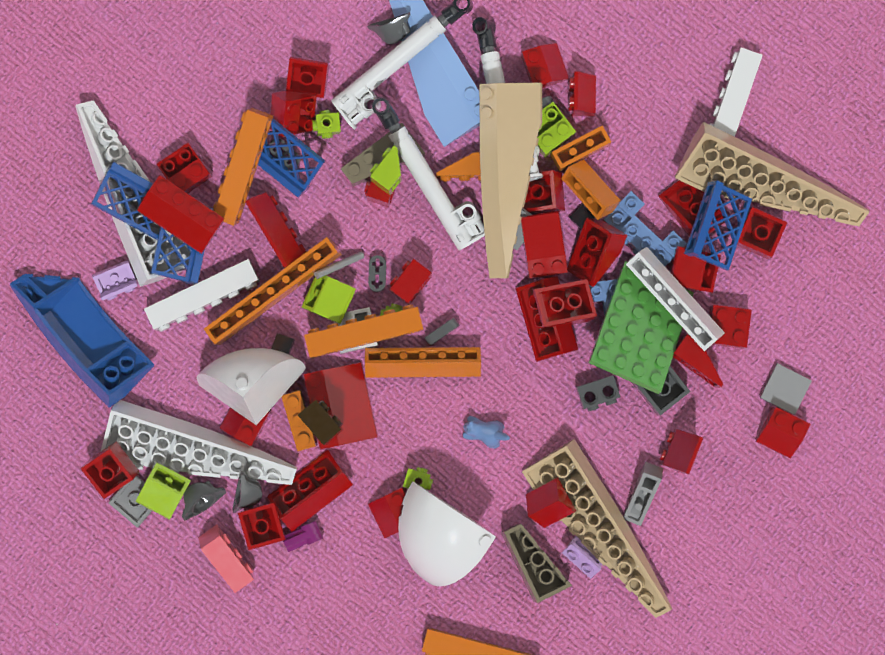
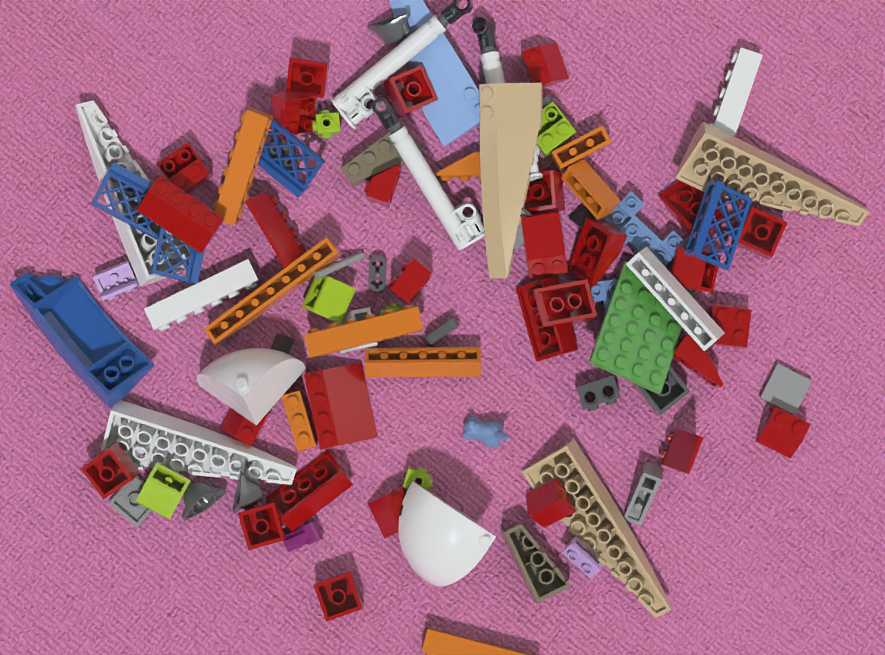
coral wedge [198,524,254,593] -> none
dark brown brick [298,400,343,445] -> none
lime slope [370,145,402,195] -> none
red slope [568,71,596,117] -> none
none -> red brick [313,571,364,622]
none -> red slope [383,65,438,119]

